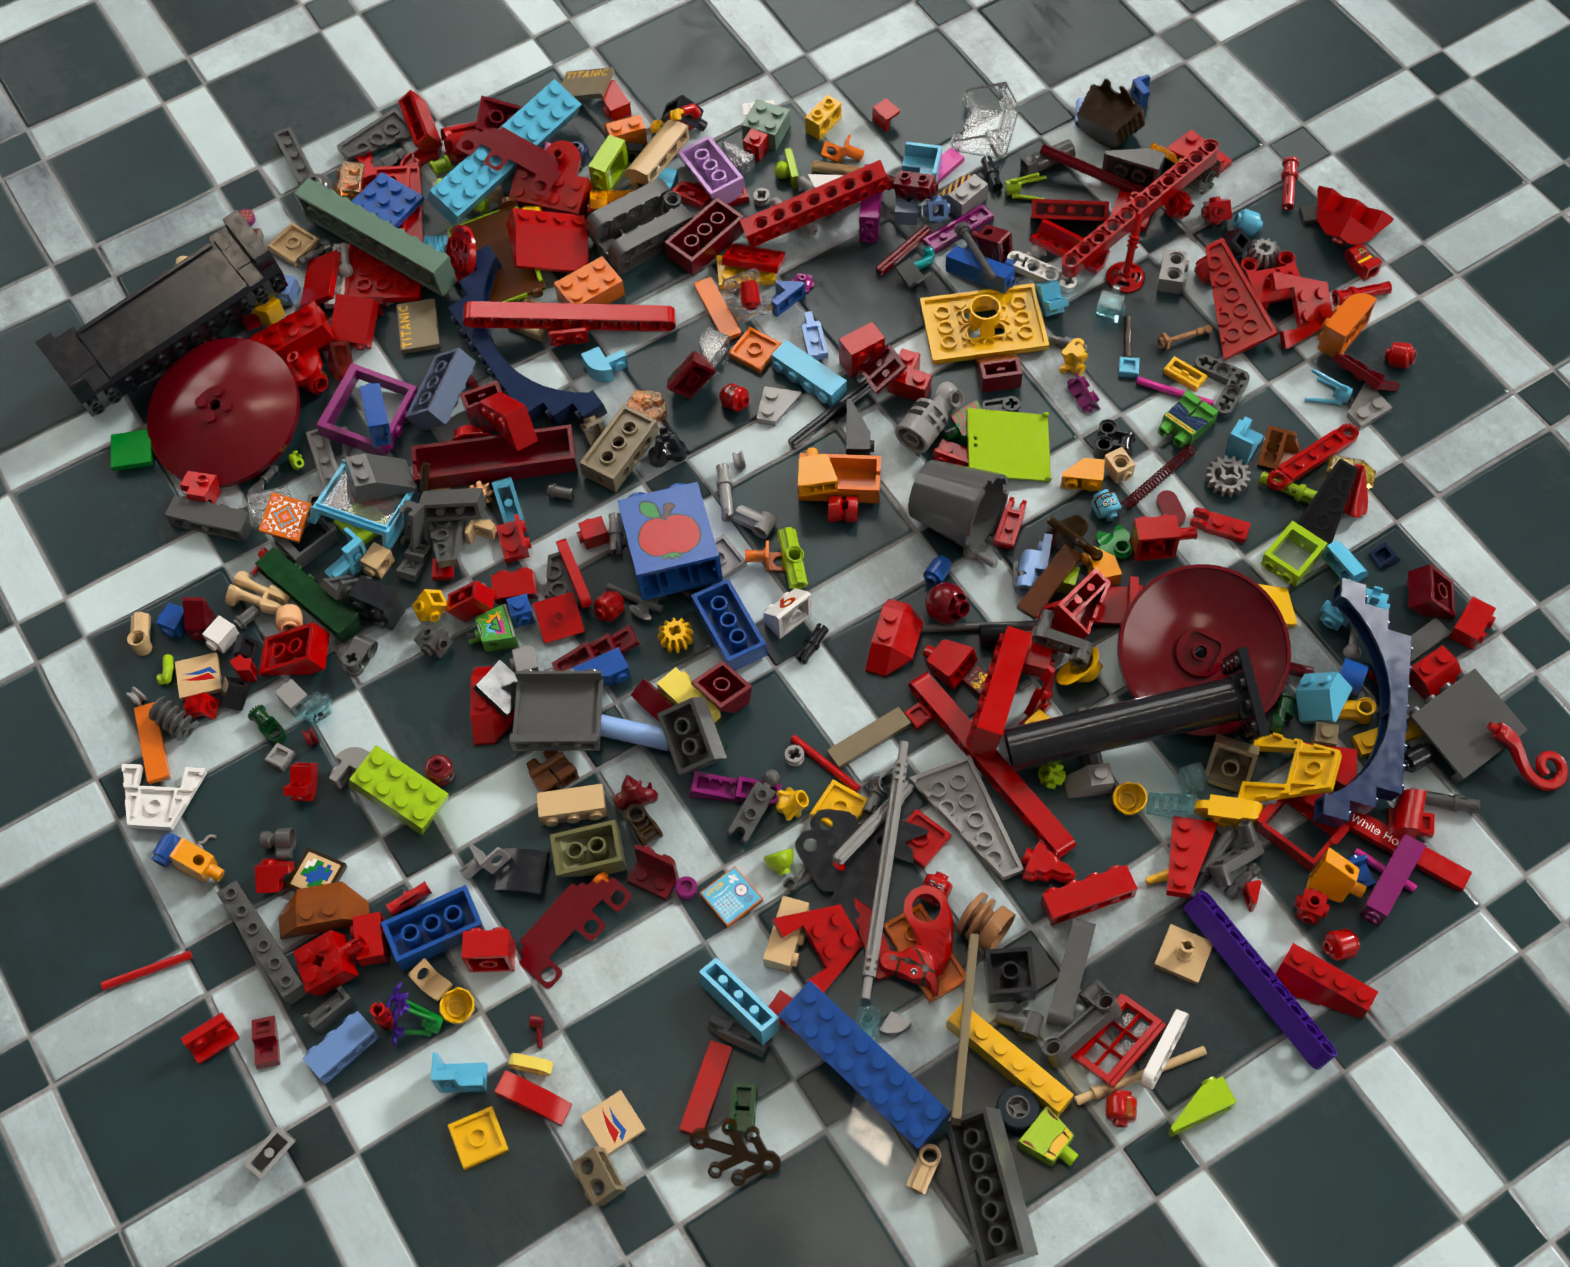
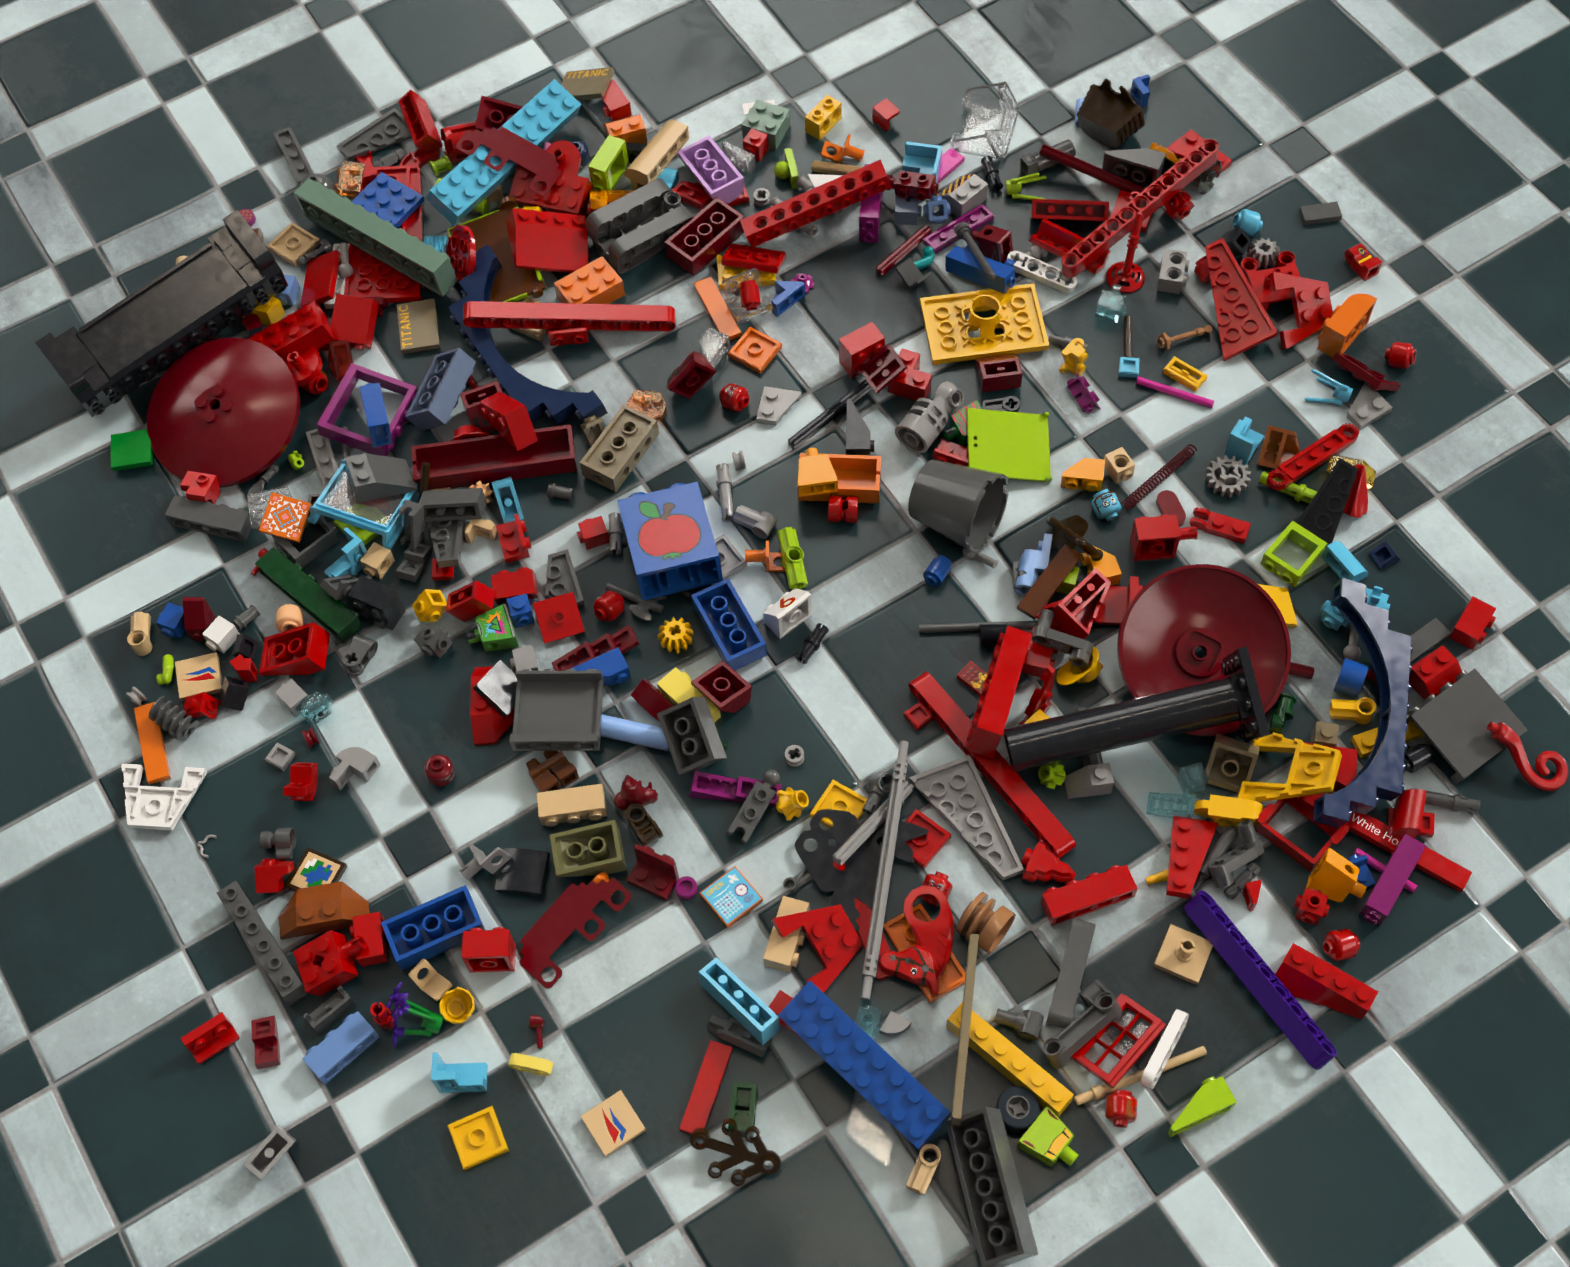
red bar [101,950,193,991] -> none
blue brick [151,833,181,867] -> none
light orange torso [169,837,225,883] -> none
tan piece [225,571,290,615] -> none
dark green connector [248,705,287,745] -> none
lime brick [349,745,449,835] -> none
red pin [385,881,432,917] -> none
red slope [494,1070,572,1126] -> none
red beam [556,538,593,609] -> none
dark tan brick [571,1147,626,1206] -> none
medium azure brick [581,346,628,382] -> none
black piece [648,426,687,467] -> none
torso [650,95,708,133] -> none
lime brick [763,848,794,876] -> none
medium azure brick [771,340,847,406] -> none
red bar [790,735,861,793] -> none
light blue hinge [801,311,828,360] -> none
dark tan tile [827,707,911,769] -> none
red wedge [865,599,924,677] -> none
red torso [923,639,978,689] -> none
dark red brick [925,582,970,625] -> none
black brick [983,946,1037,1003] -> none
red hinge [993,497,1027,550] -> none
medium azure brick [1035,280,1069,316] -> none
black piece [1093,419,1136,460] -> none
green plate [1096,524,1132,559] -> none
yellow hair [1112,782,1148,816] -> none
bright green hips [1158,390,1218,448] -> none
dark grey beam [1194,354,1250,419] -> none
red brick [1201,196,1232,225] -> none
red pin [1281,156,1299,211] -> none
medium azure slope [1296,672,1353,724] -> none
red brick [1317,186,1394,245] -> none
red pin [1332,281,1392,307] -> none
dark red slope [1407,564,1455,619] -> none

